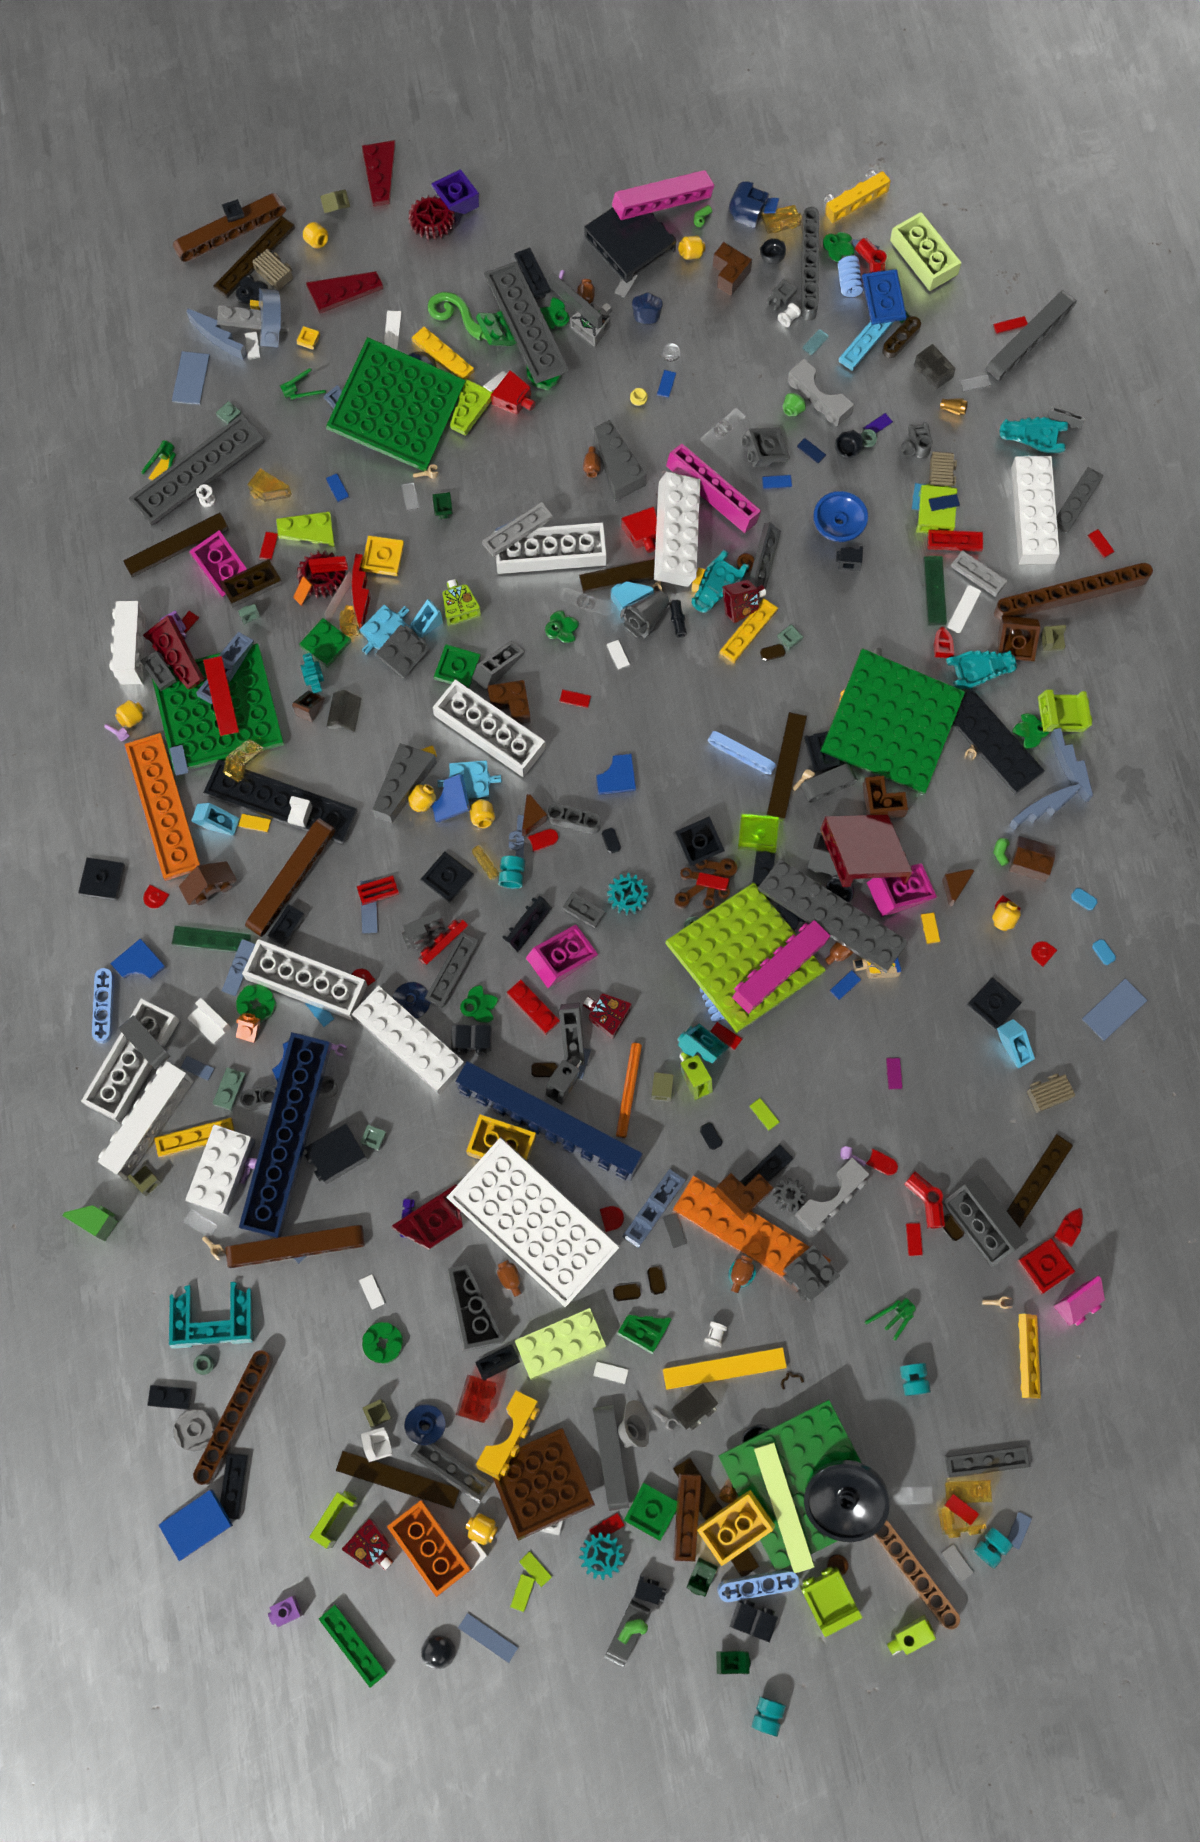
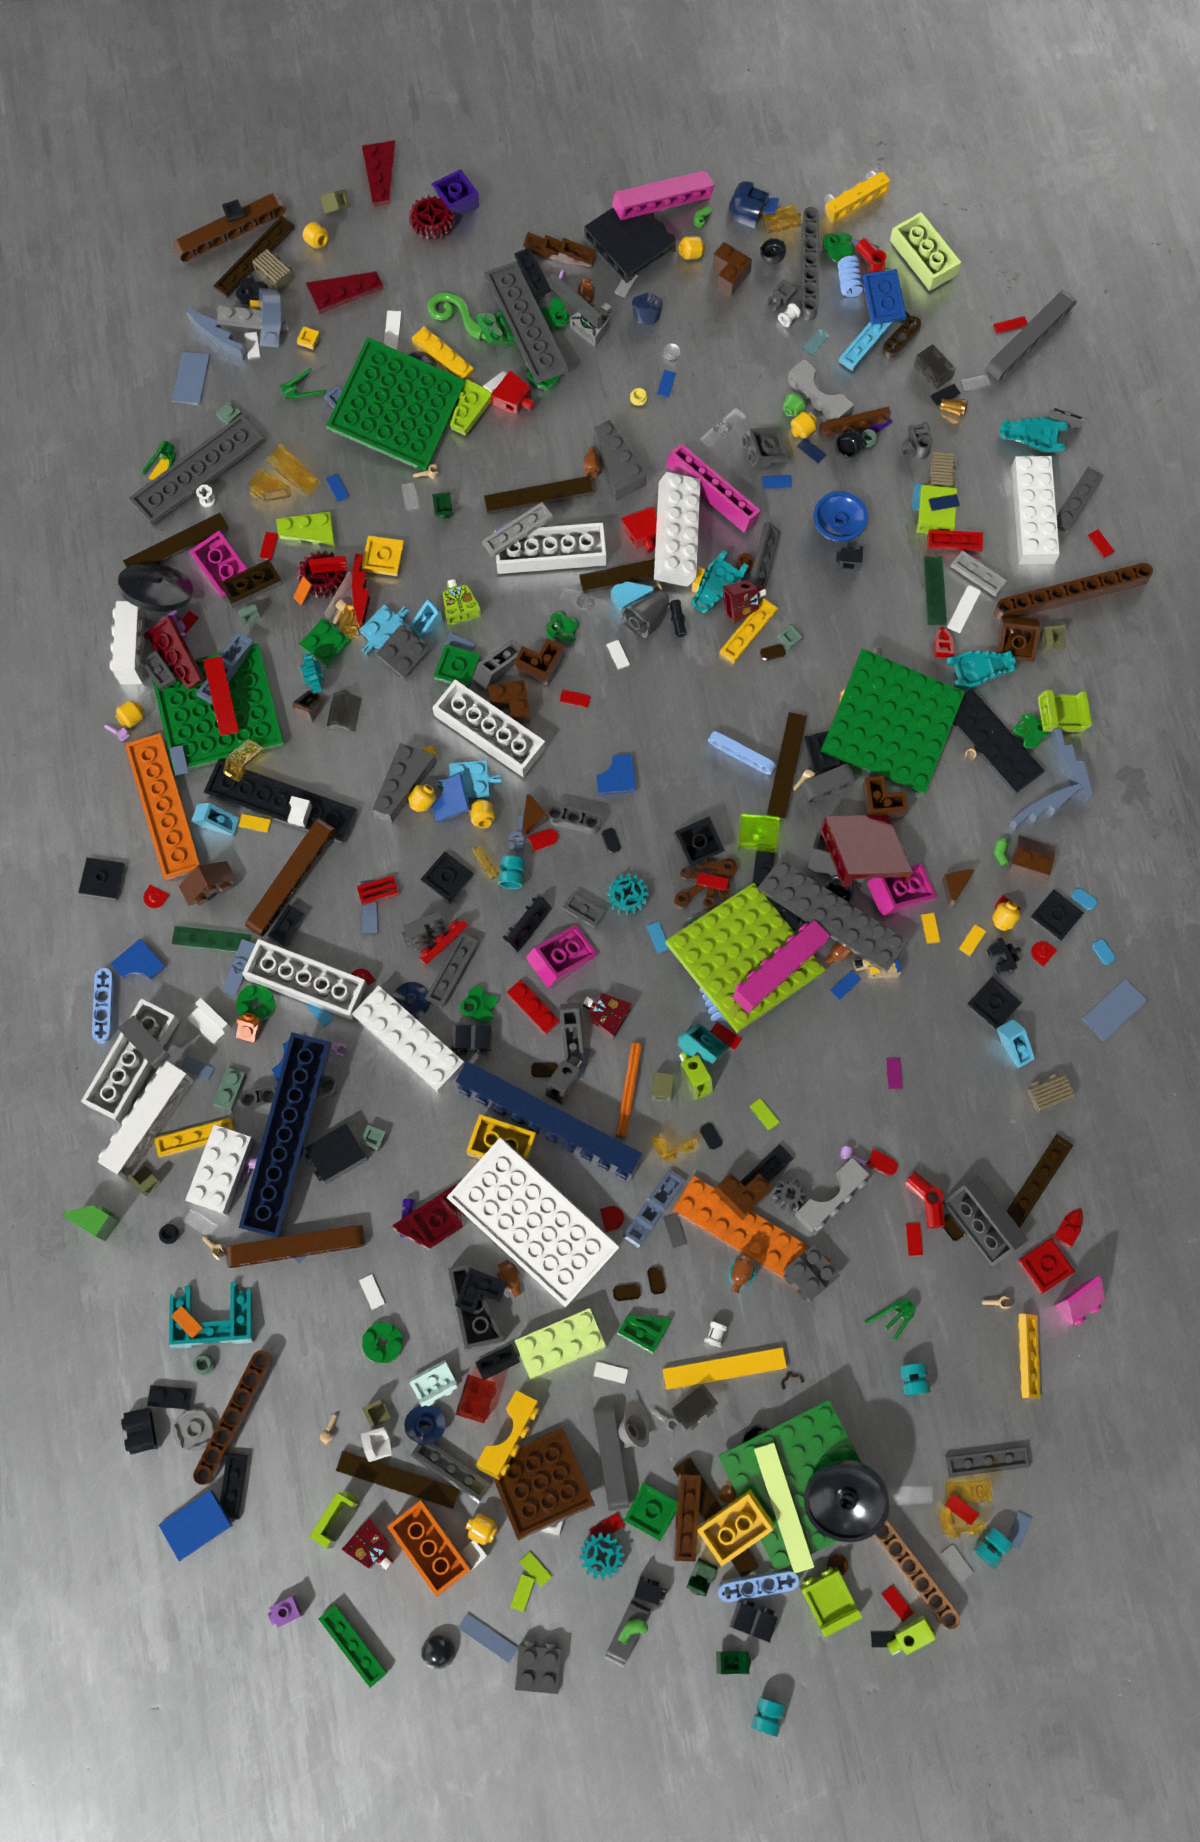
none -> black dish [117,563,193,612]
none -> black brick [121,1408,158,1455]
none -> black plate [159,1224,179,1244]
none -> orange window [171,1306,203,1339]
none -> clear yellow slope [264,443,320,495]
none -> tan hand [320,1415,337,1445]
none -> tan hand [332,599,348,626]
none -> light aqua bracket [409,1360,458,1407]
none -> sand blue window [444,632,476,652]
none -> black plate [454,1268,508,1314]
none -> dark brown tile [484,476,593,514]
none -> reddish brown brick [514,639,565,686]
none -> dark grey plate [515,1641,562,1694]
none -> reddish brown slope [522,232,596,267]
none -> dark azure window [646,921,669,953]
none -> clear yellow bracket [651,1134,697,1162]
none -> yellow head [790,412,817,439]
none -> reddish brown plate [819,406,891,438]
none -> black window [871,1631,896,1648]
none -> red window [881,1585,914,1622]
none -> black window [930,384,960,406]
none -> yellow window [959,924,986,956]
none -> black hips [986,937,1022,975]
none -> black tile [1029,890,1084,943]

